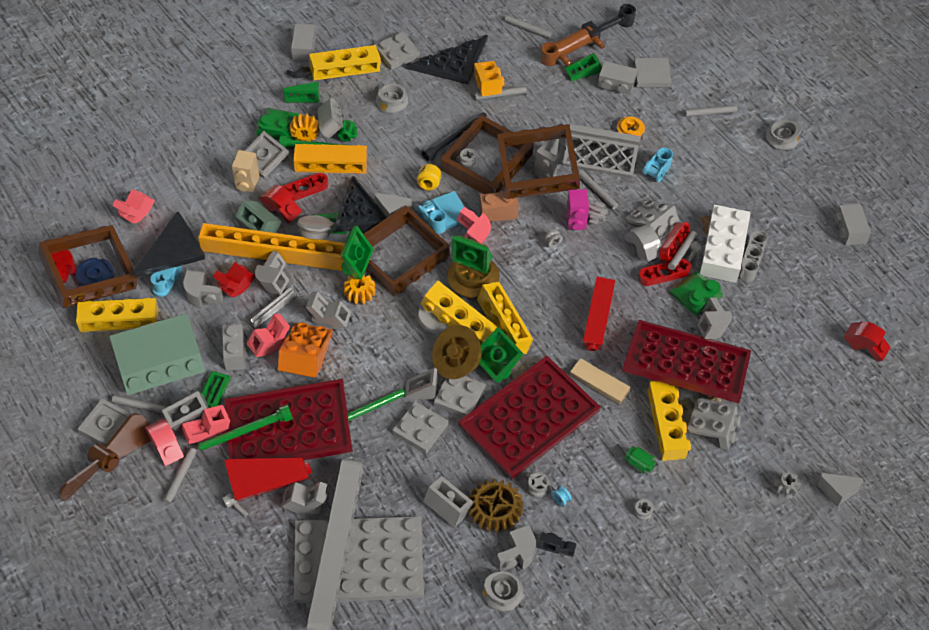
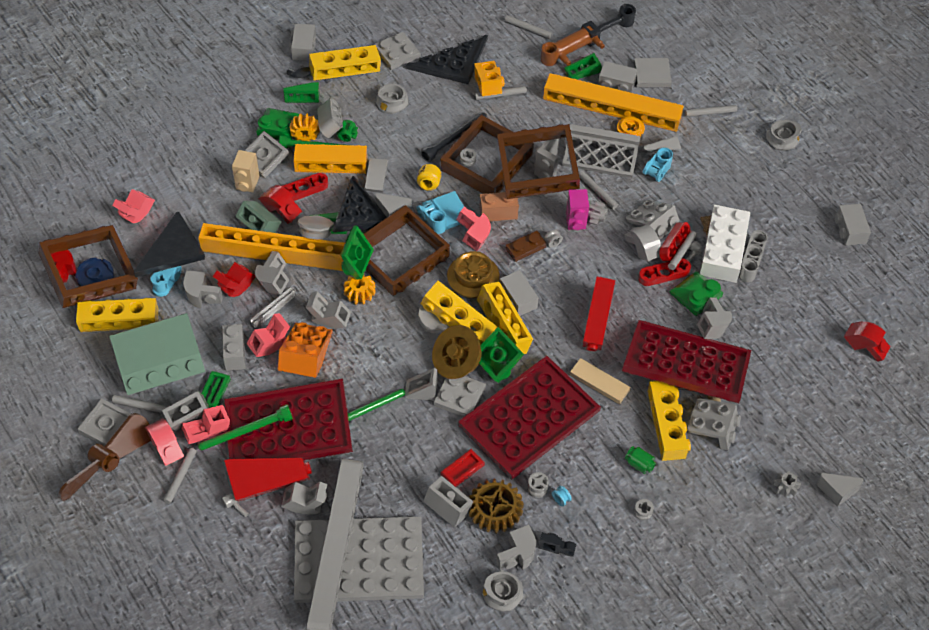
light grey plate [393,401,448,454] -> none
green slope [452,236,493,274] -> none
none -> light grey slope [365,158,388,193]
none -> red tile [440,449,485,487]
none -> light grey brick [500,270,538,316]
none -> reddish brown plate [505,230,547,262]
none -> light orange brick [543,73,684,132]
none -> light grey slope [641,136,681,152]

